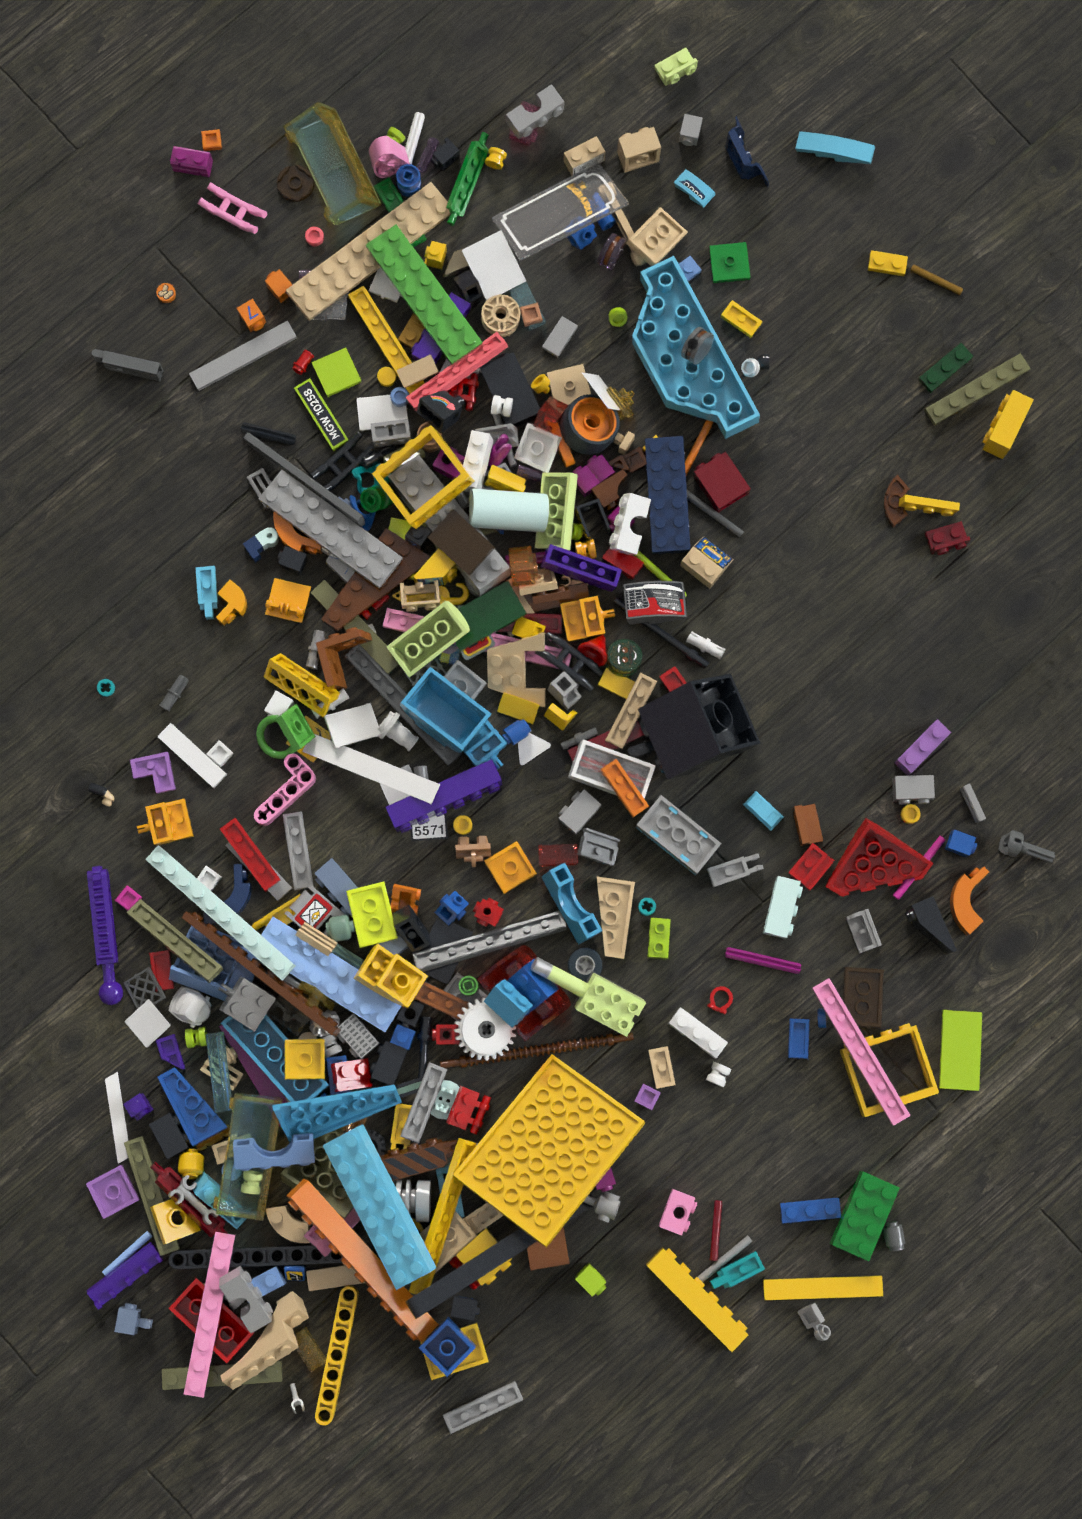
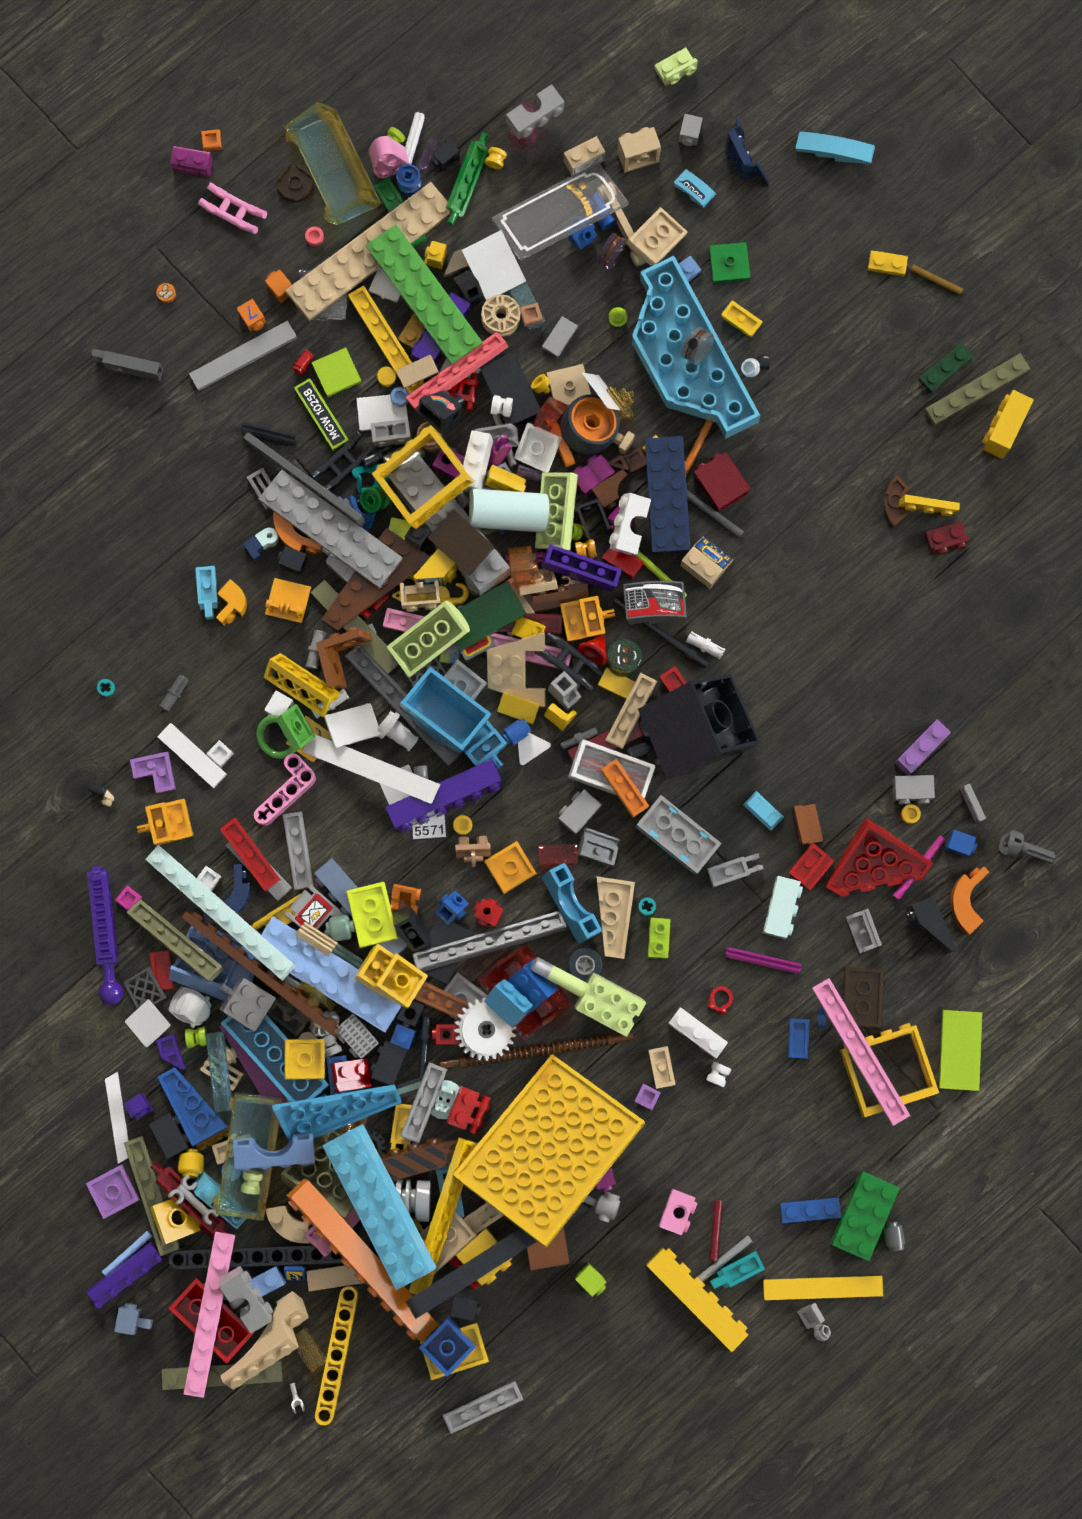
bright green wheel [459,976,479,996] -> none

